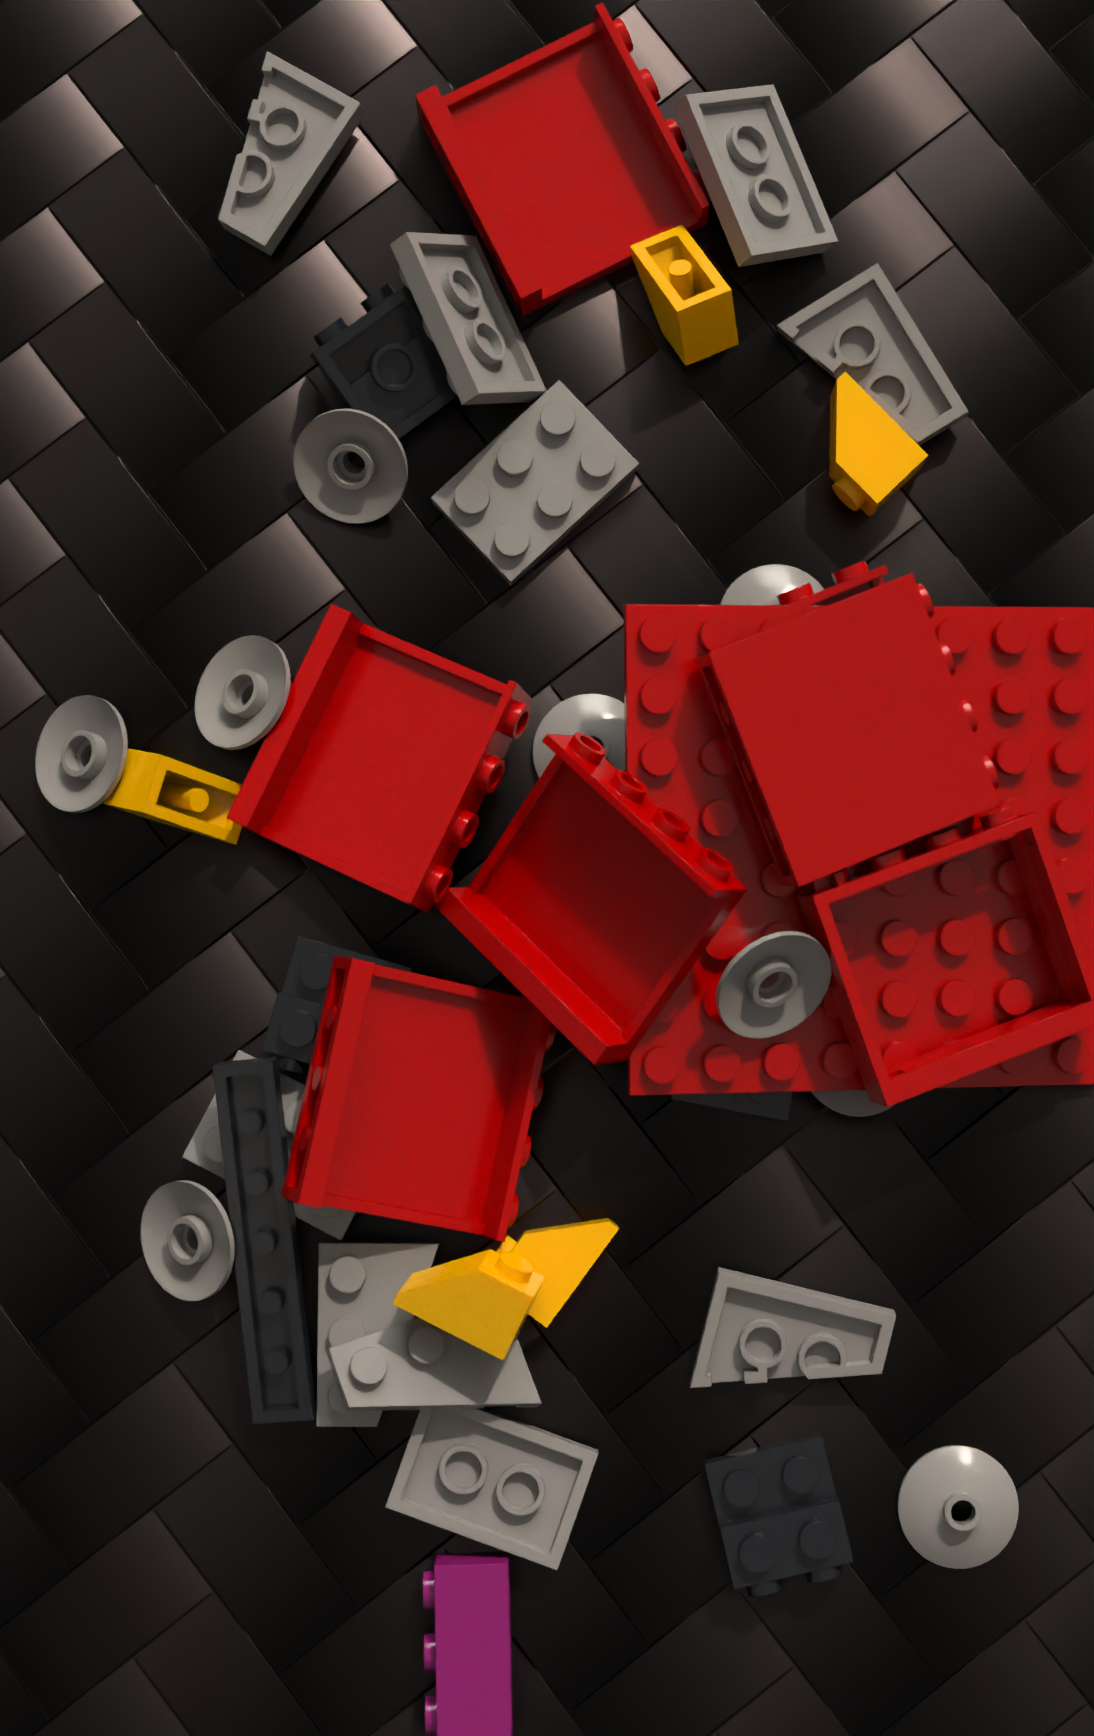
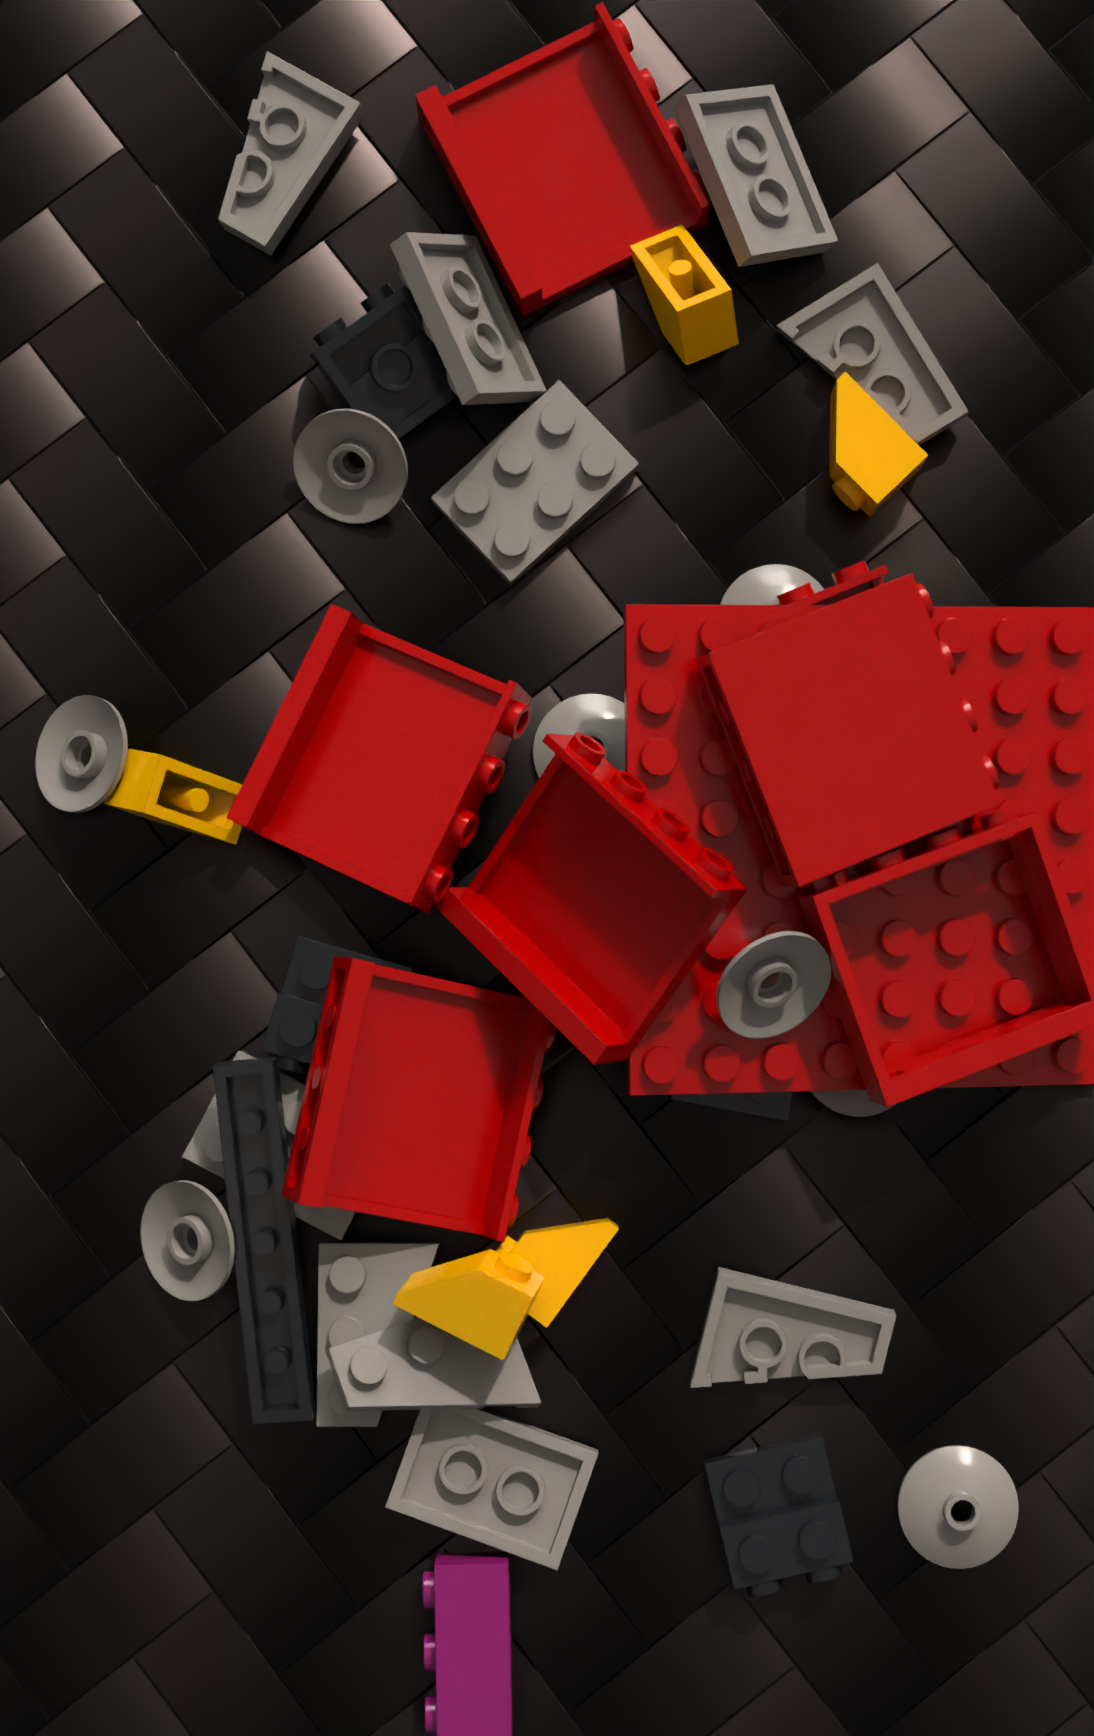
light grey dish [195,635,291,750] -> none

